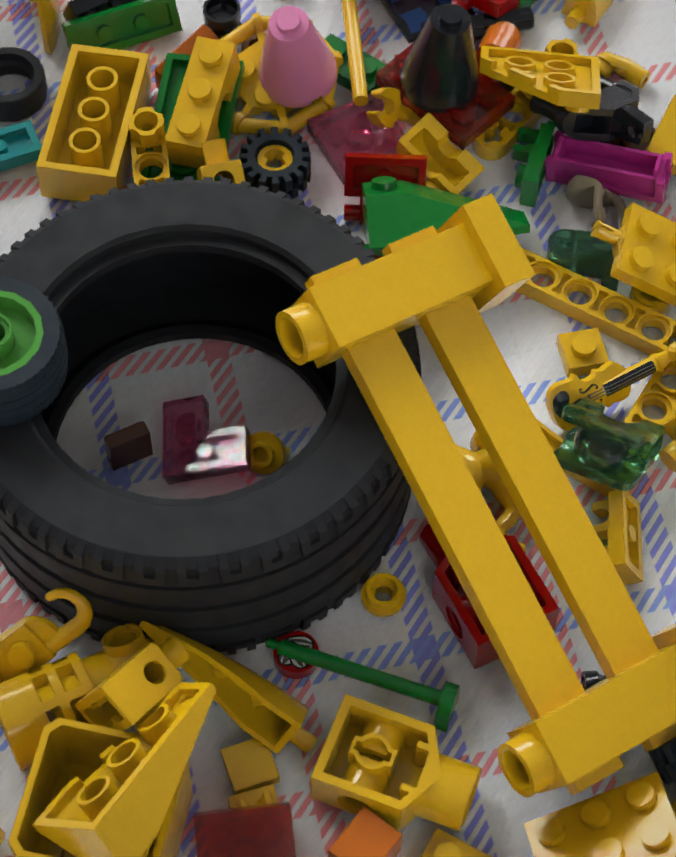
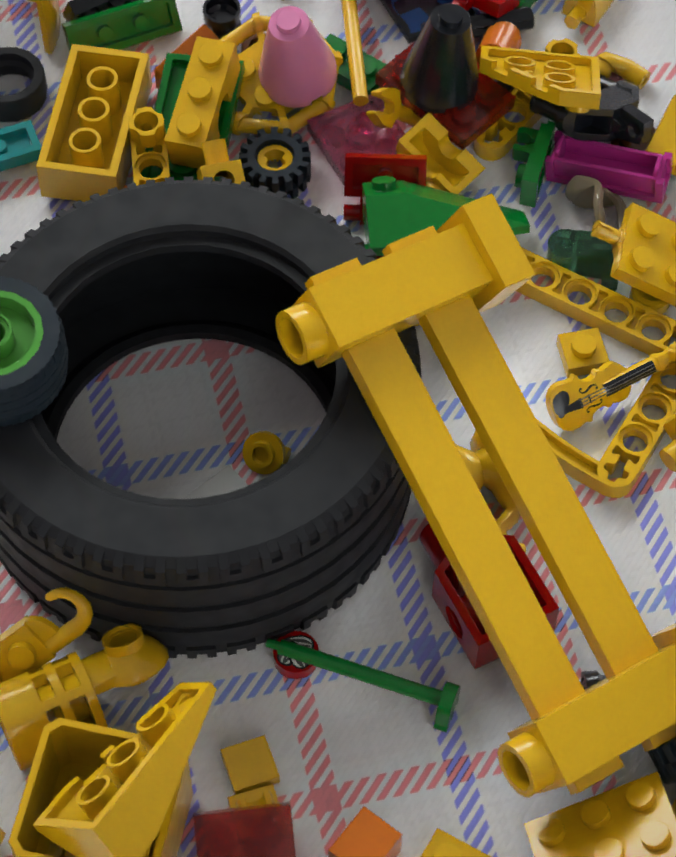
yellow torso [75,637,189,731] -> none
reddish brown tile [104,421,153,471] -> none
yellow piece [139,621,318,754] -> none
clear pink plate [162,395,251,485] -> none
yellow brick [311,694,482,832] -> none
yellow plate [361,573,406,617] -> none
clear green piece [554,398,666,491] -> none
yellow plate [592,485,643,585] -> none

